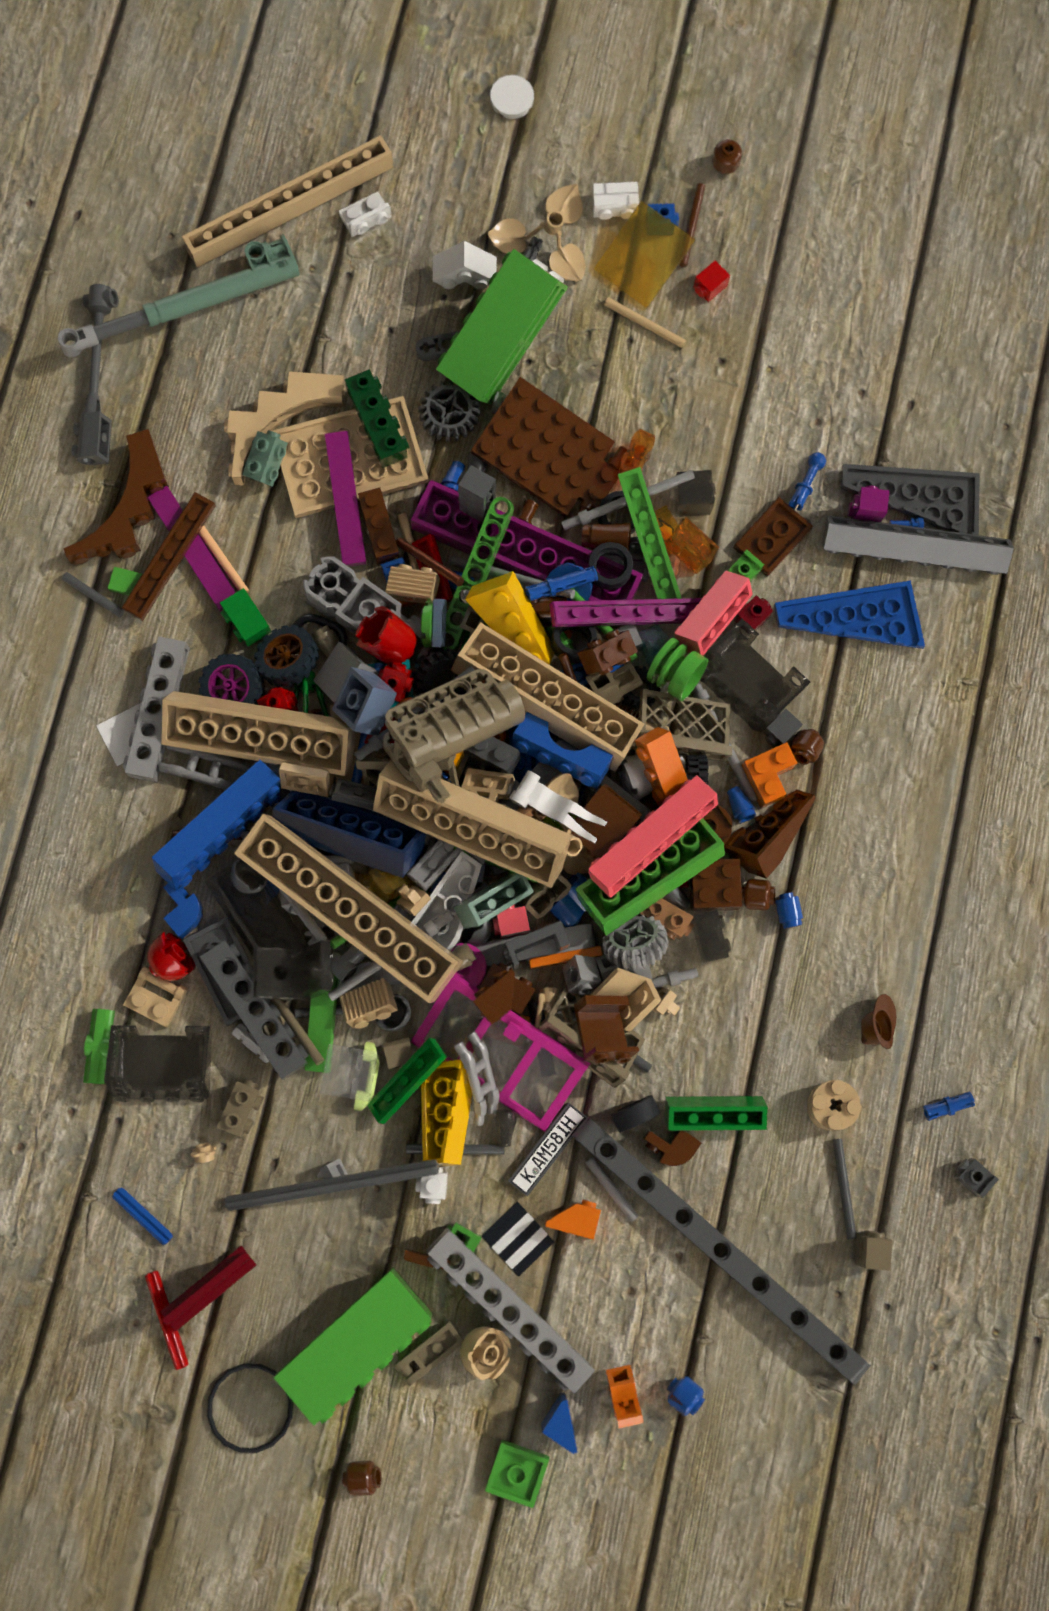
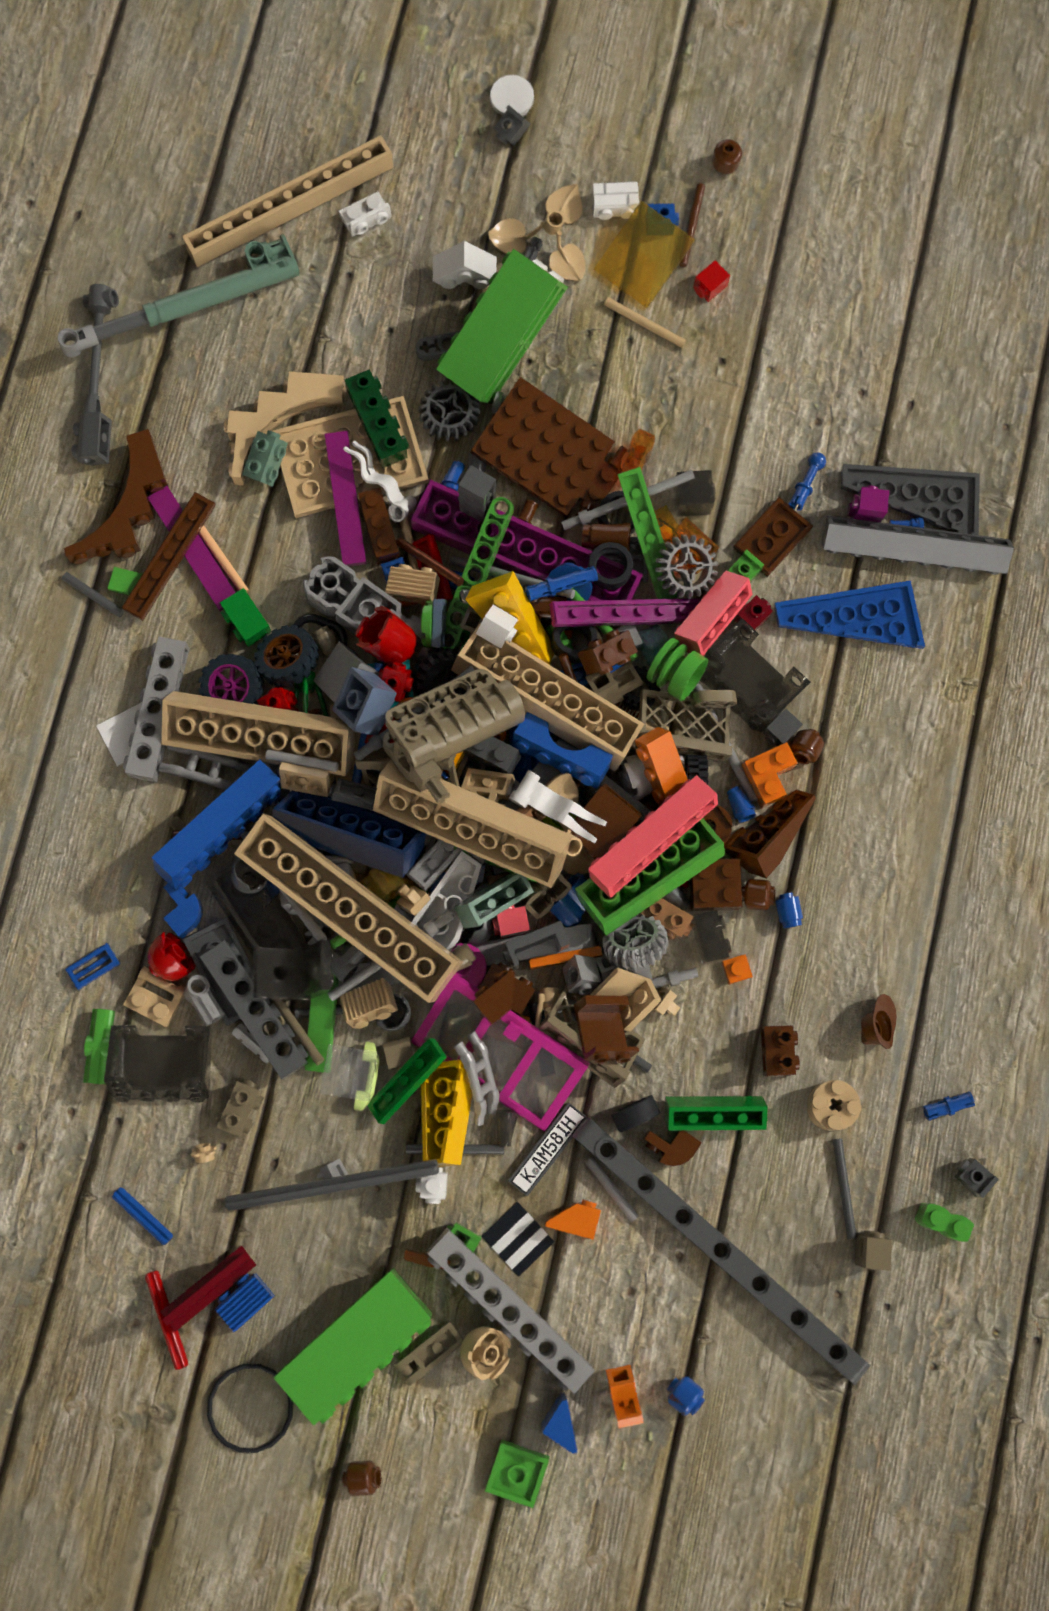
none -> blue tile [65,943,121,990]
none -> light grey piece [183,975,224,1026]
none -> blue brick [215,1273,275,1333]
none -> light grey bar [266,750,338,772]
none -> white flag [343,441,417,522]
none -> white brick [476,604,518,649]
none -> dark grey brick [494,105,531,146]
none -> light grey gear [655,535,719,599]
none -> dark tan beam [693,690,737,708]
none -> orange plate [722,954,753,984]
none -> reddish brown brick [760,1025,800,1076]
none -> bright green brick [915,1203,974,1242]

